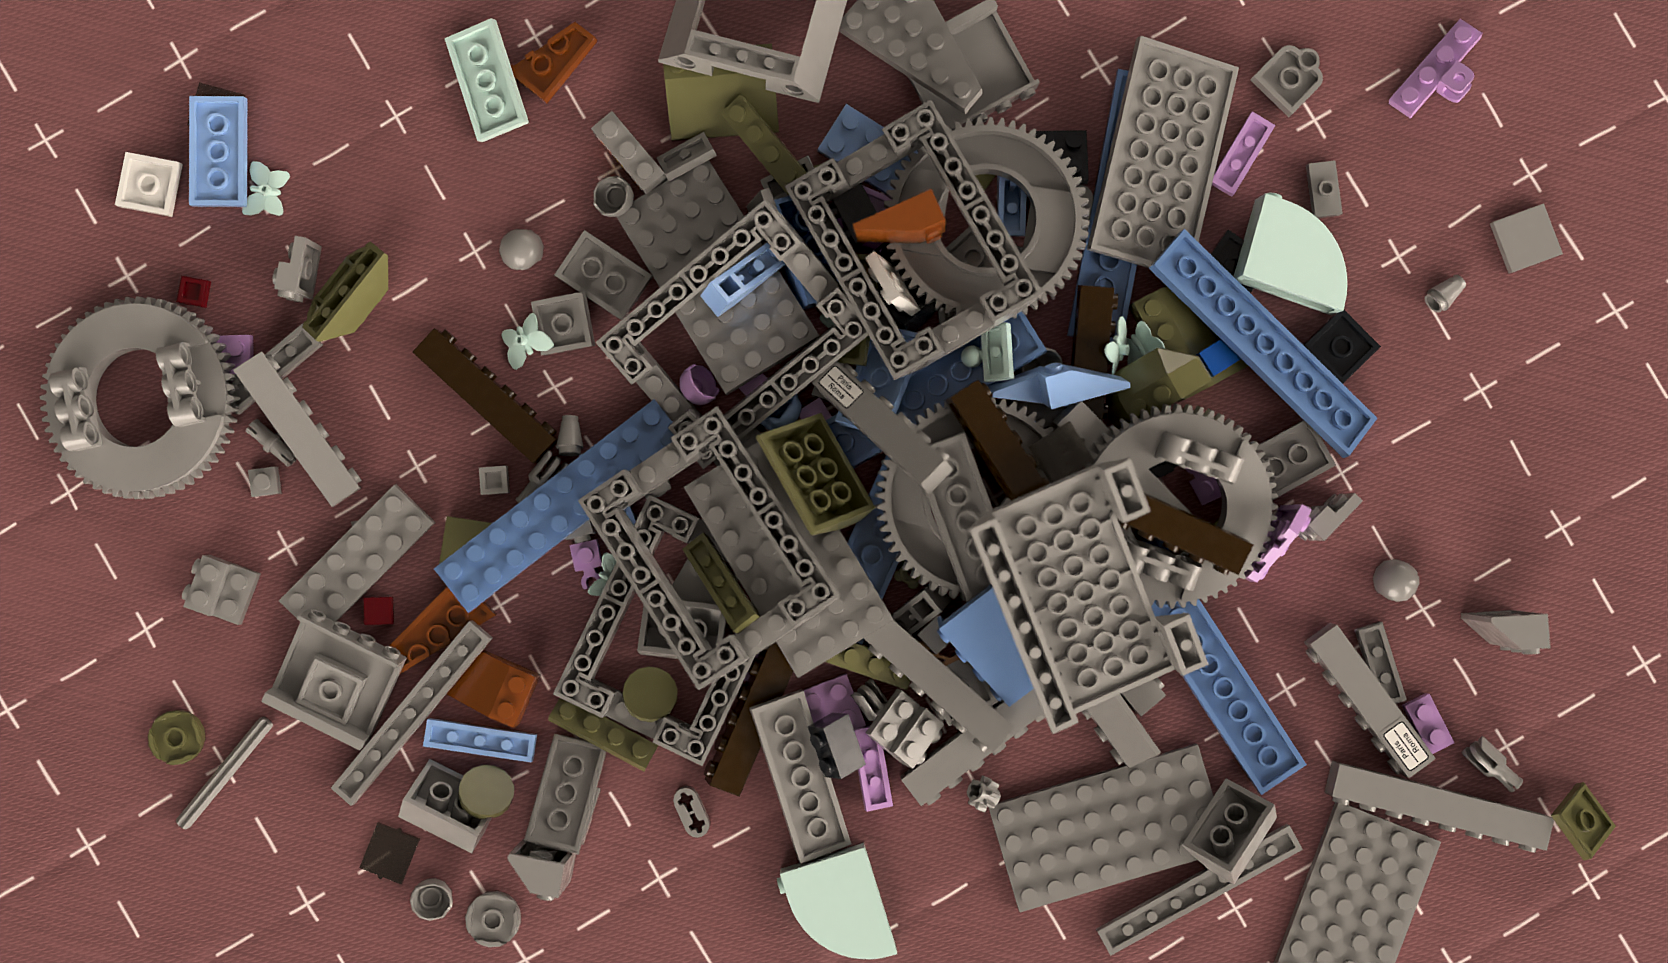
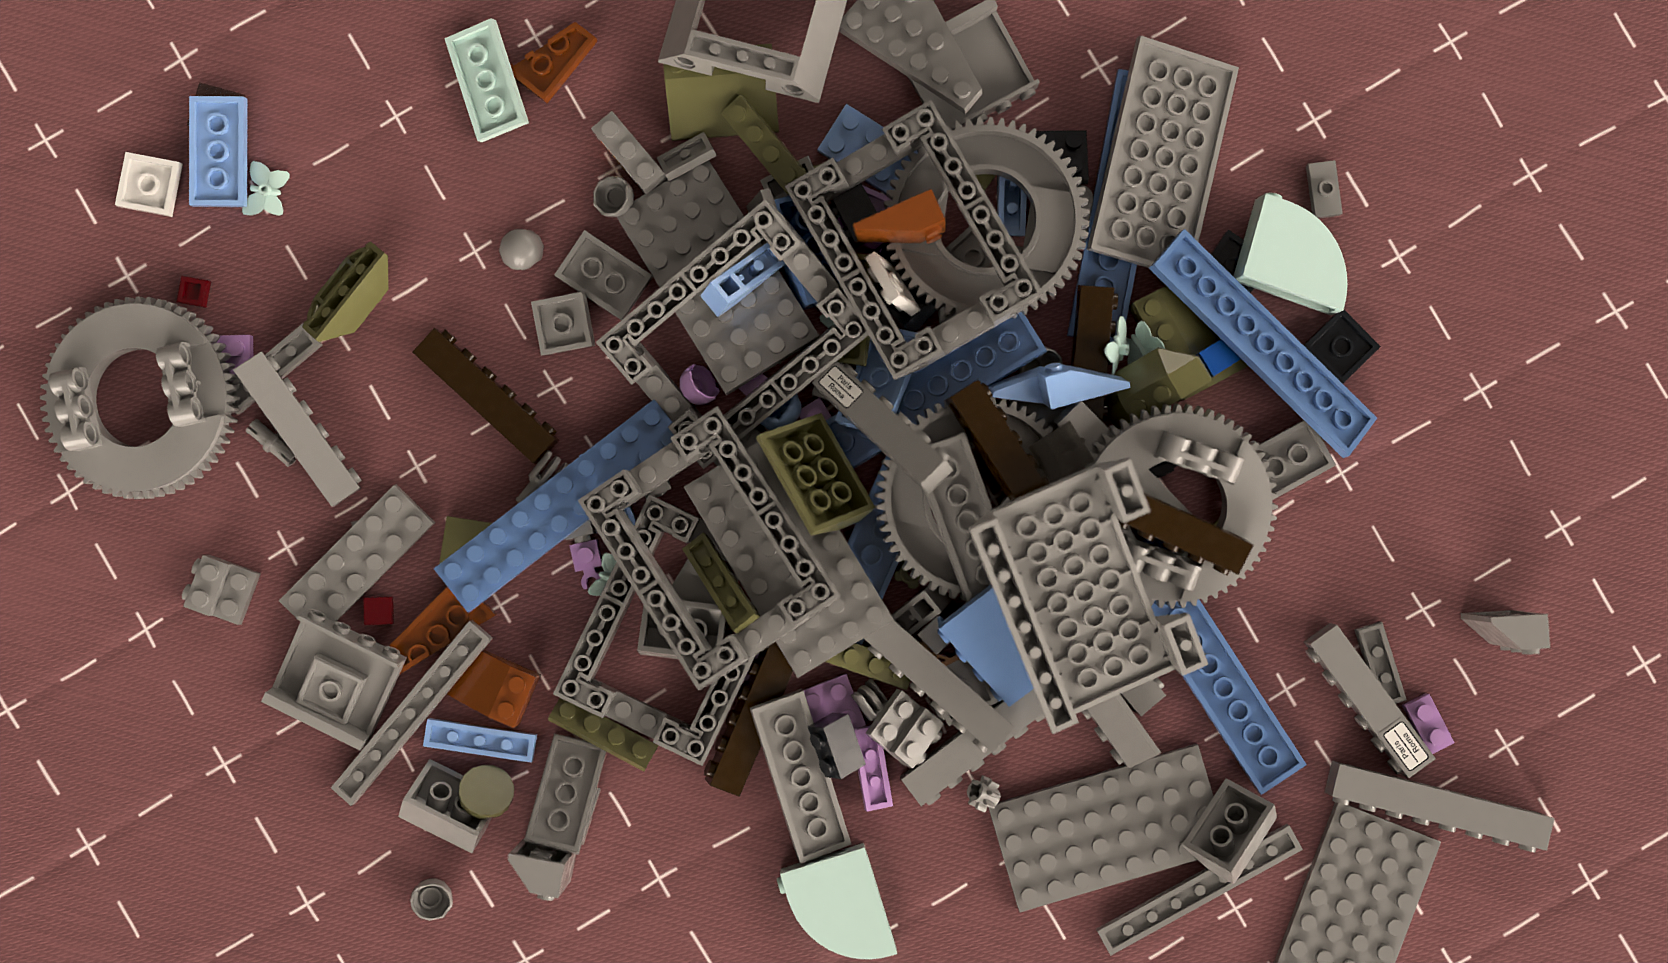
olive tile [148,710,205,765] -> none
light grey axle [176,717,273,830] -> none
light grey plate [248,466,282,497] -> none
light grey plate [272,236,322,303] -> none
clear smoke piece [360,822,420,884] -> none
light grey tile [465,891,521,947] -> none
light grey plate [479,466,510,495] -> none
light aqua piece [502,313,554,370] -> none
light grey cone [556,415,584,456] -> none
olive tile [622,666,678,722] -> none
light grey beam [673,786,710,838] -> none
light aqua plate [961,322,1014,383] -> none
lavender plate [1185,468,1221,505] -> none
lavender plate [1212,112,1275,197] -> none
lavender plate [1244,504,1312,582] -> none
light grey plate [1250,45,1323,117] -> none
light grey plate [1298,493,1363,541] -> none
light grey hair [1373,559,1420,602] -> none
lavender plate [1388,19,1483,119] -> none
light grey cone [1425,275,1466,313] -> none
light grey arm [1462,736,1523,792] -> none
light grey tile [1490,203,1563,274] -> none
olive tile [1551,782,1616,861] -> none

